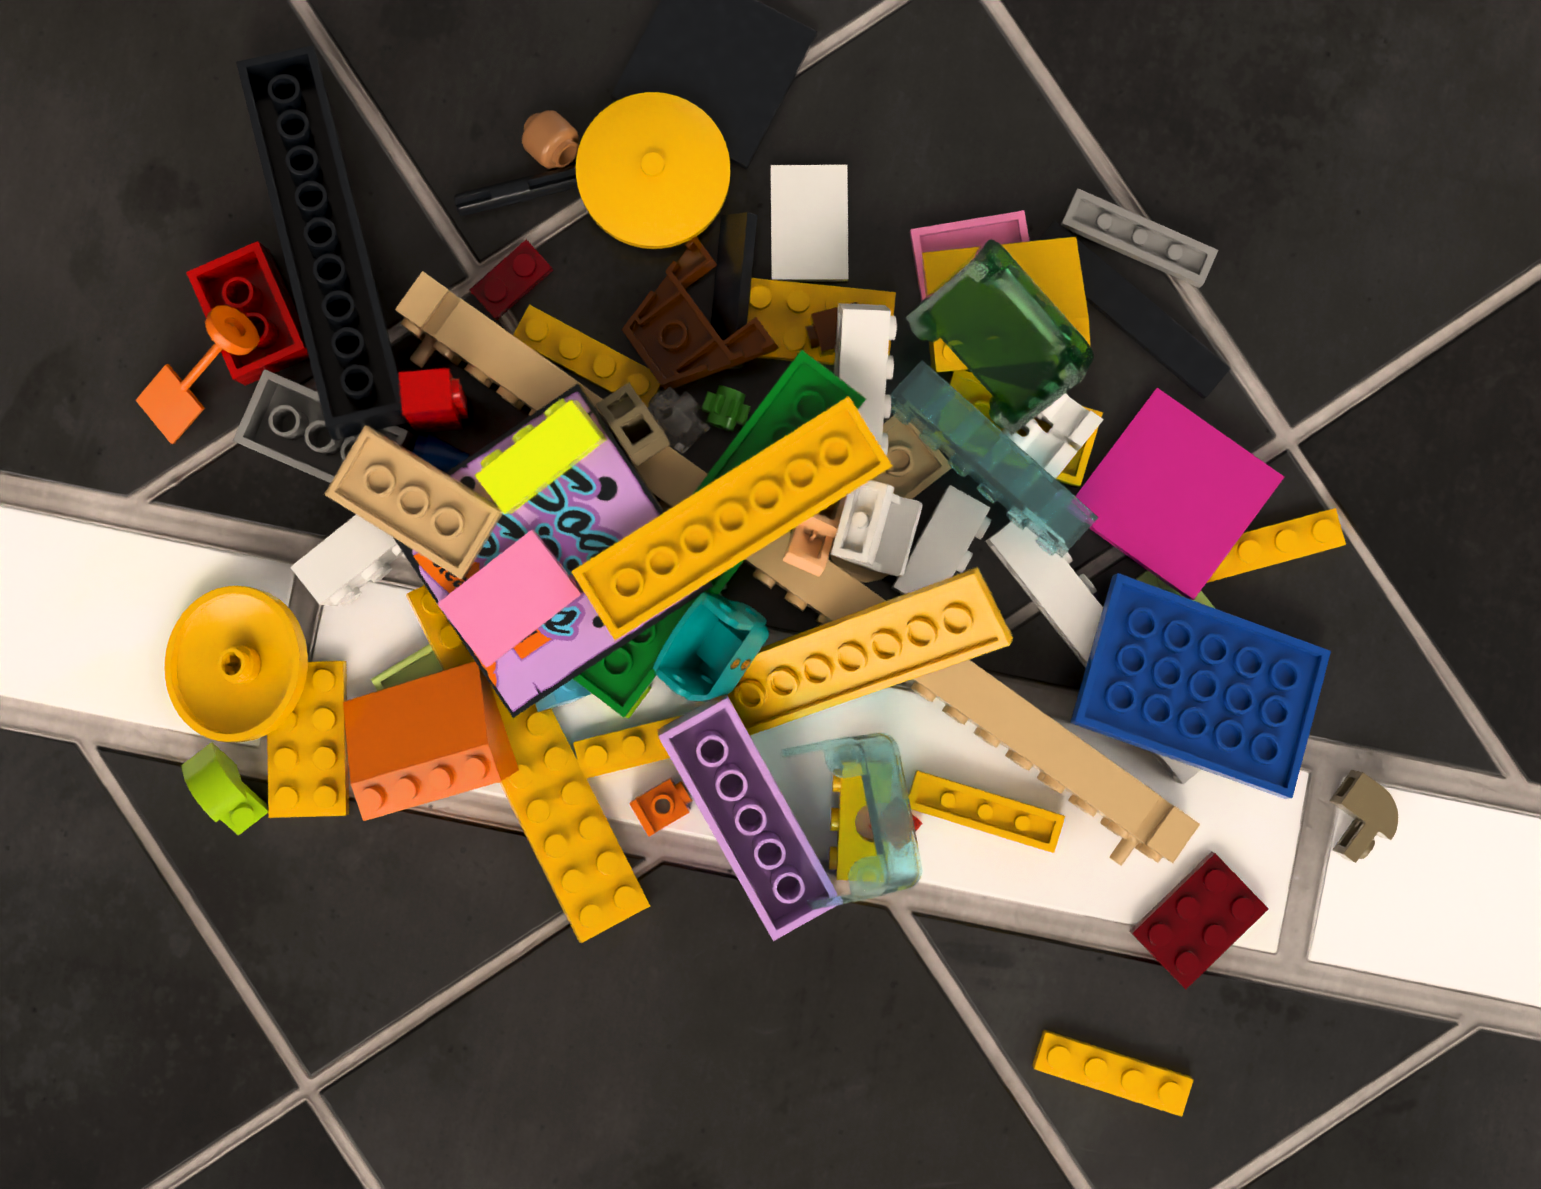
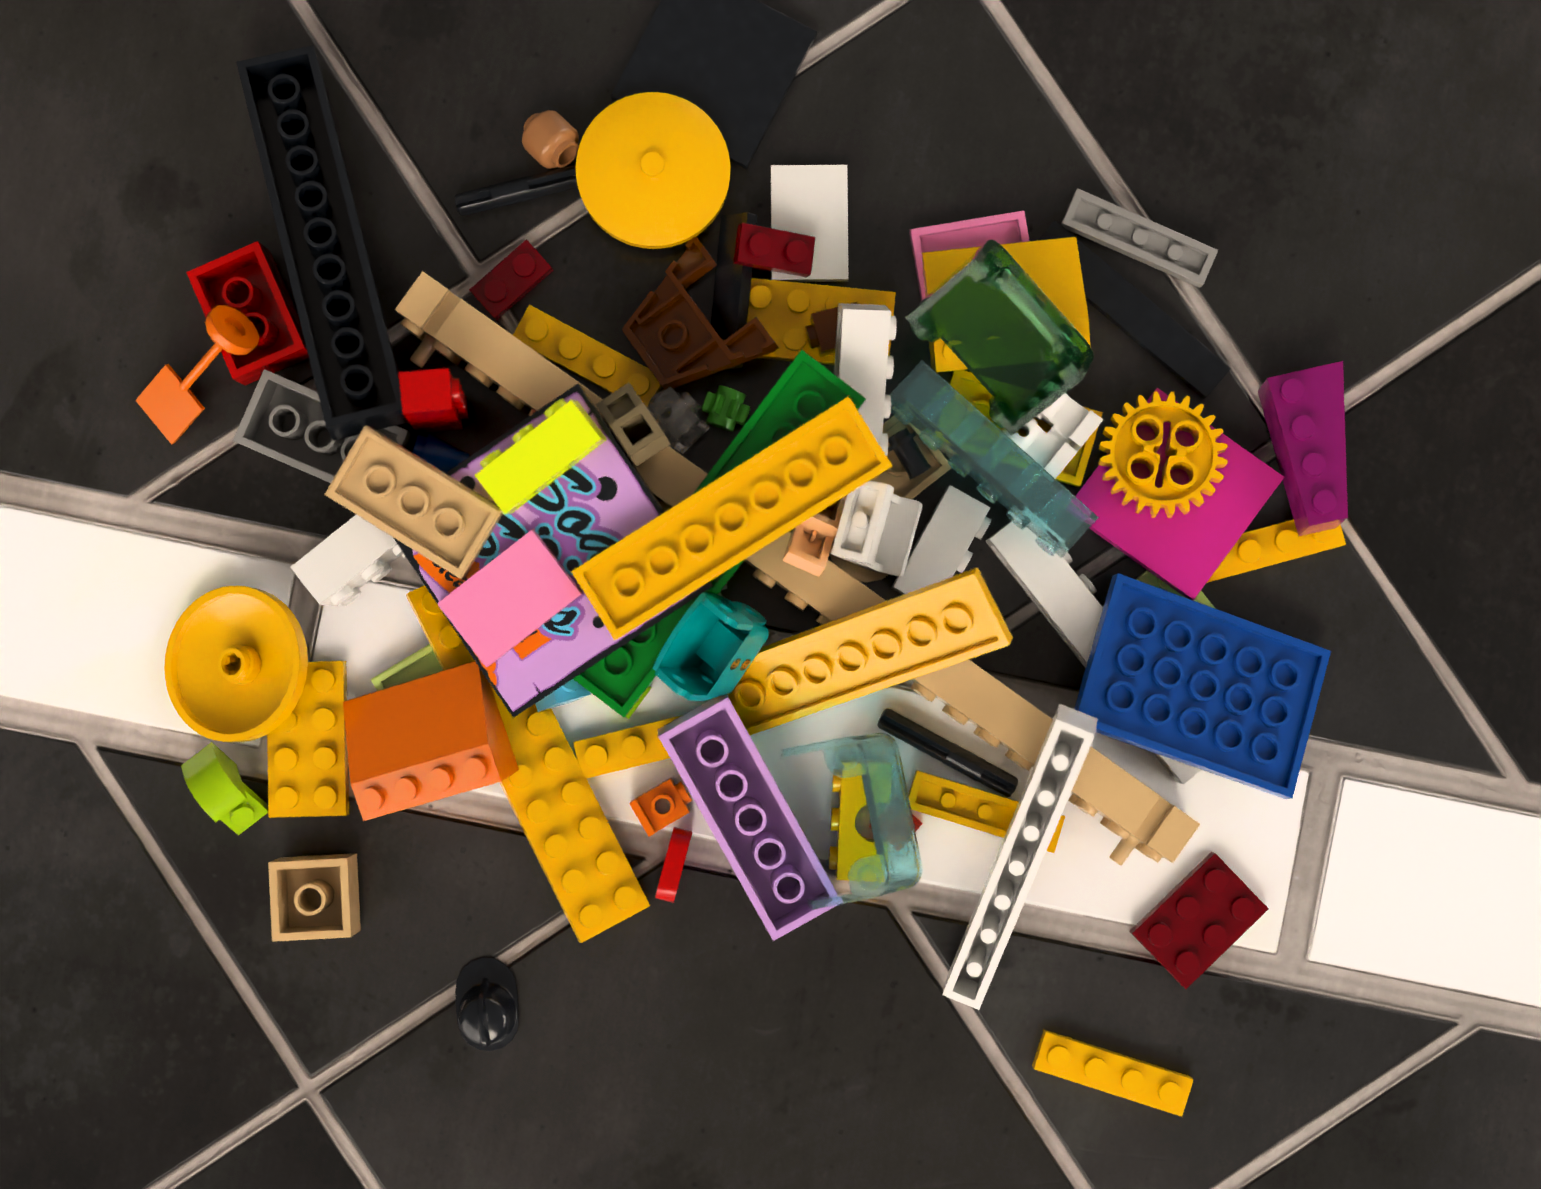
dark tan brick [1330,770,1399,863] -> none
none -> tan brick [268,853,361,942]
none -> black piece [455,957,519,1051]
none -> red beam [655,827,693,903]
none -> dark red plate [733,223,815,277]
none -> black axle [877,709,1018,797]
none -> black pin [888,427,931,480]
none -> white brick [942,704,1098,1010]
none -> yellow gear [1098,391,1228,518]
none -> magenta wedge [1257,361,1348,537]

